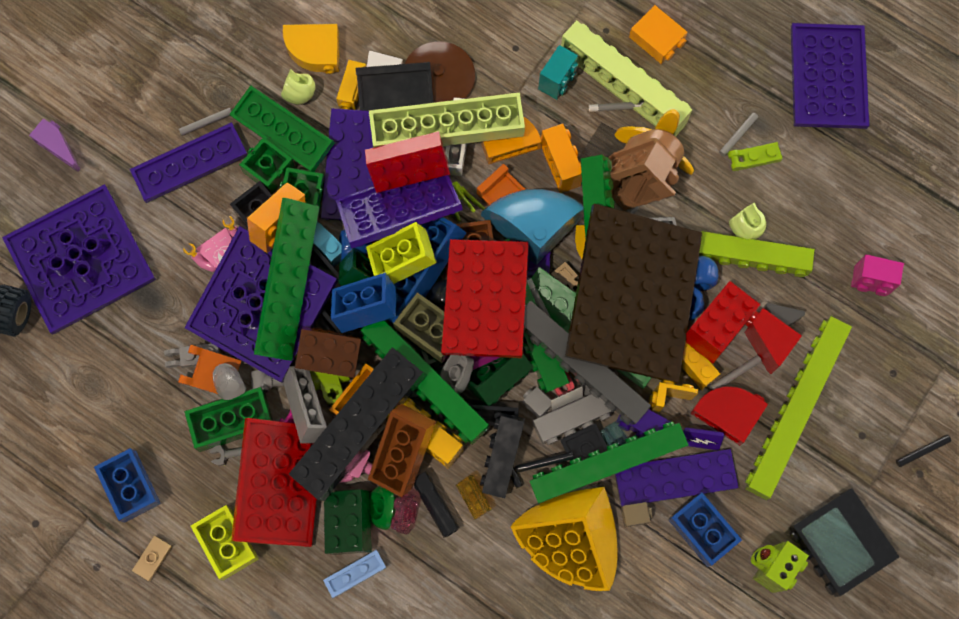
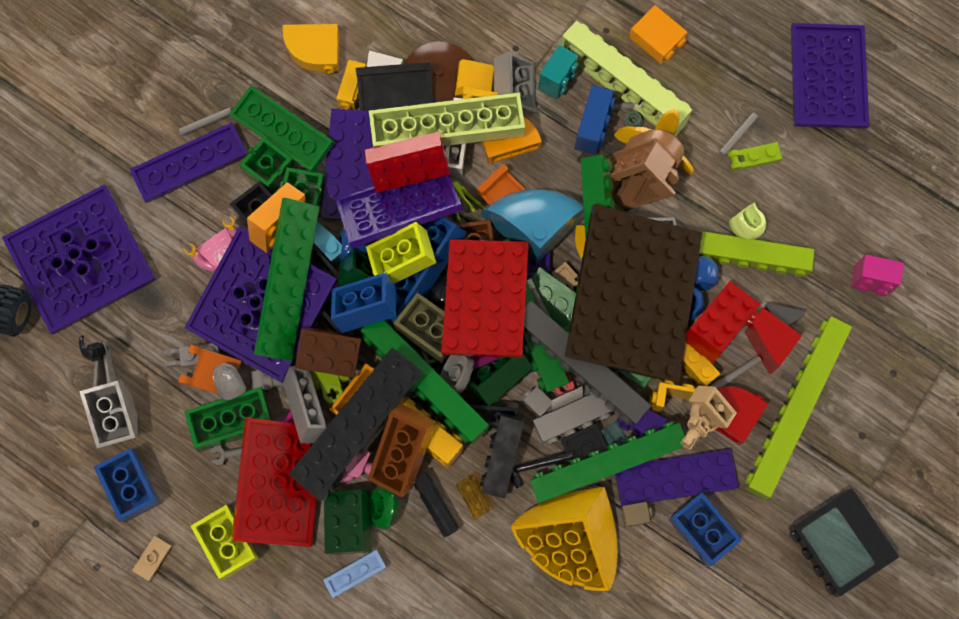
medium lavender slope [29,118,80,172] -> none
yellowish green piece [281,69,315,105] -> none
clear pink plate [391,493,418,534] -> none
light orange brick [541,123,582,193] -> none
dark purple slope [683,427,724,450] -> none
lime piece [751,541,809,593] -> none
black bar [896,435,951,467] -> none
none -> light grey slope [79,335,138,448]
none -> yellow bracket [455,59,498,99]
none -> light grey slope [494,51,536,114]
none -> blue brick [574,85,615,155]
none -> sand green plate [624,111,643,127]
none -> tan brick [680,386,737,450]

